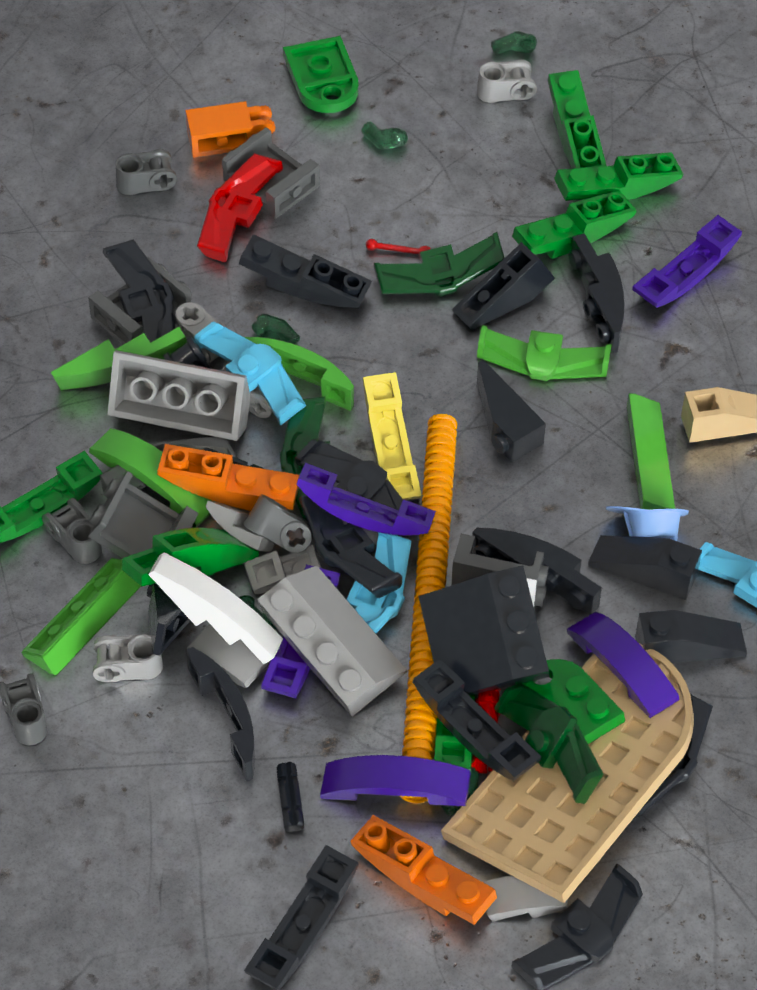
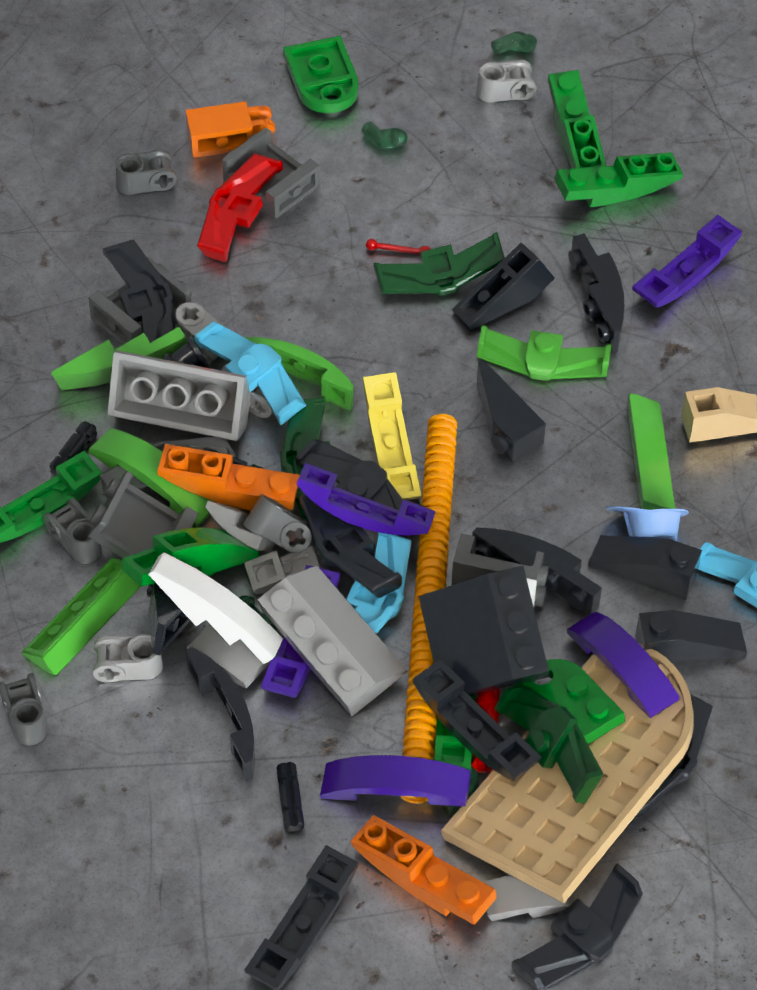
black slope [239,234,372,308] -> none
clear green arm [252,313,300,345] -> none
green slope [512,190,637,259] -> none
none -> black axle [49,421,97,476]

